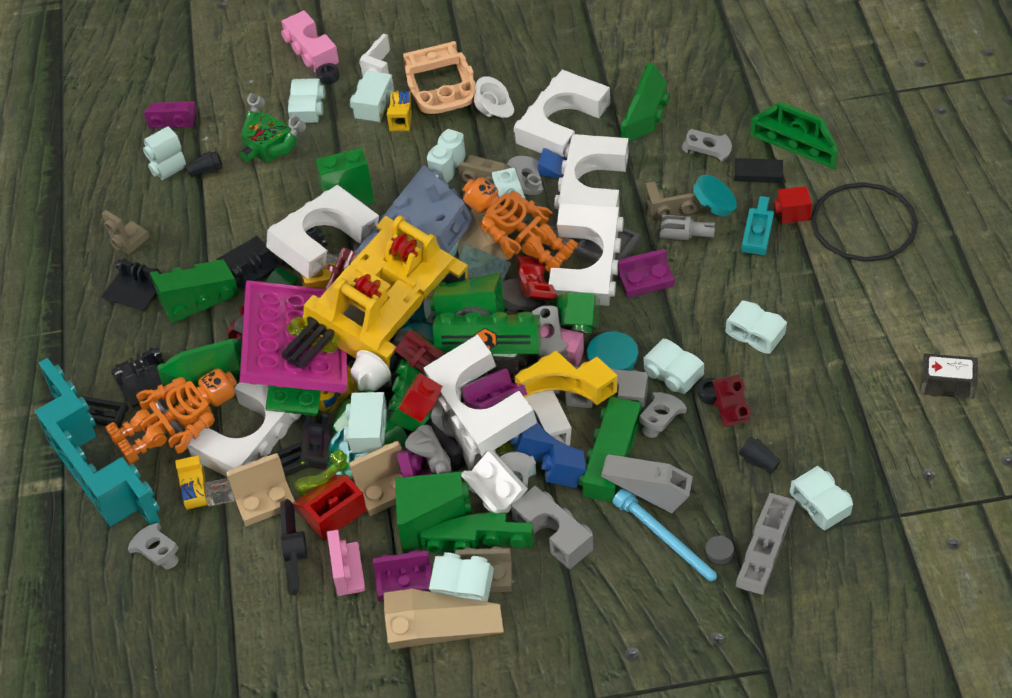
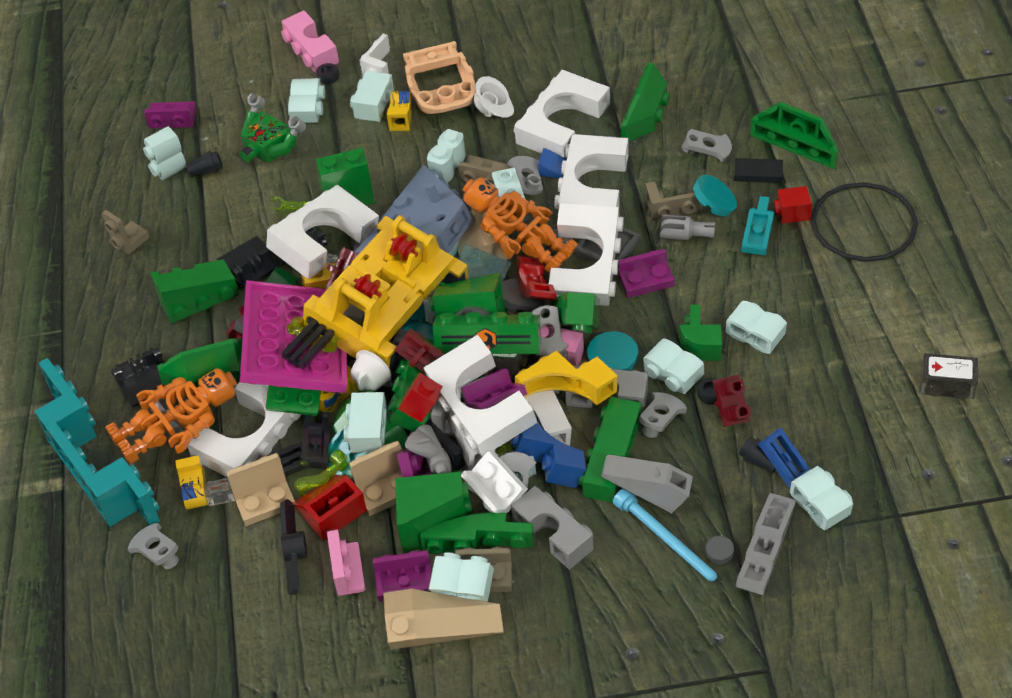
black tile [80,396,129,428] -> none
black hinge [102,258,163,311] -> none
none -> clear neon green piece [271,196,309,212]
none -> green brick [679,305,722,361]
none -> blue tile [758,427,811,489]

